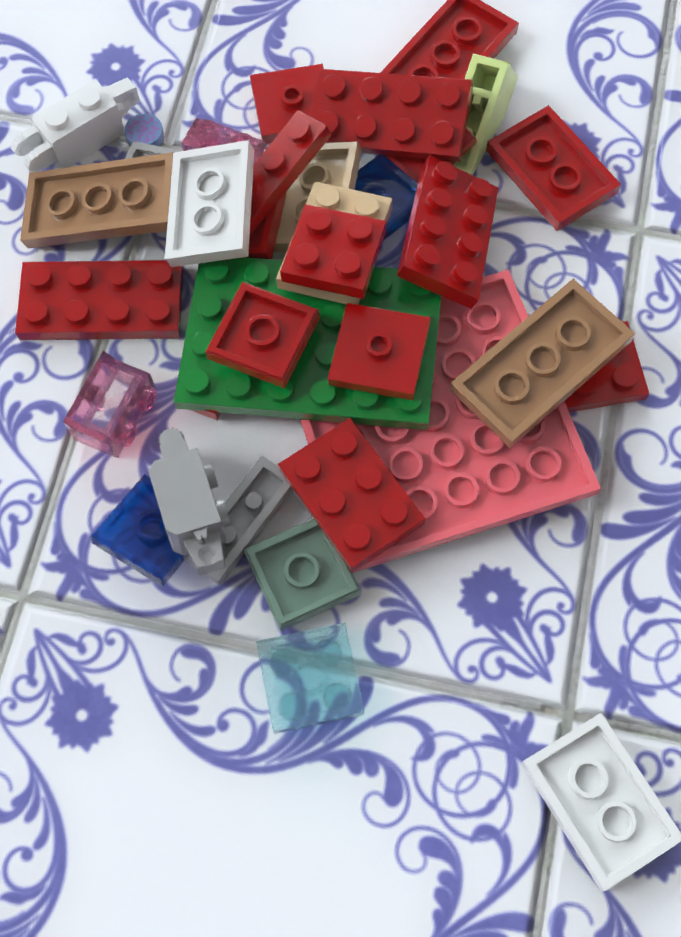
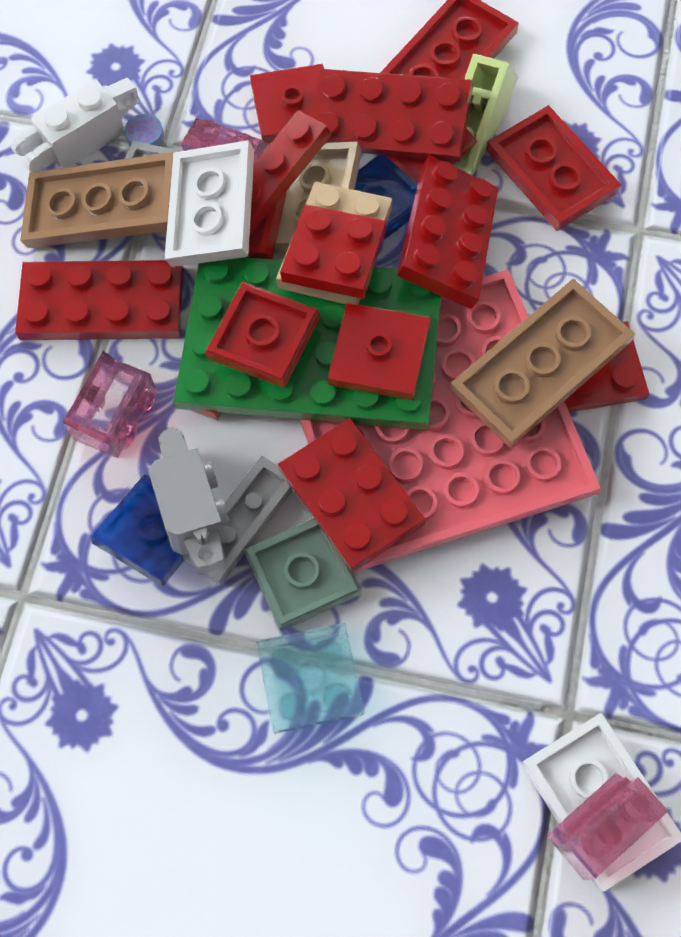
none -> clear pink window [546,773,668,880]

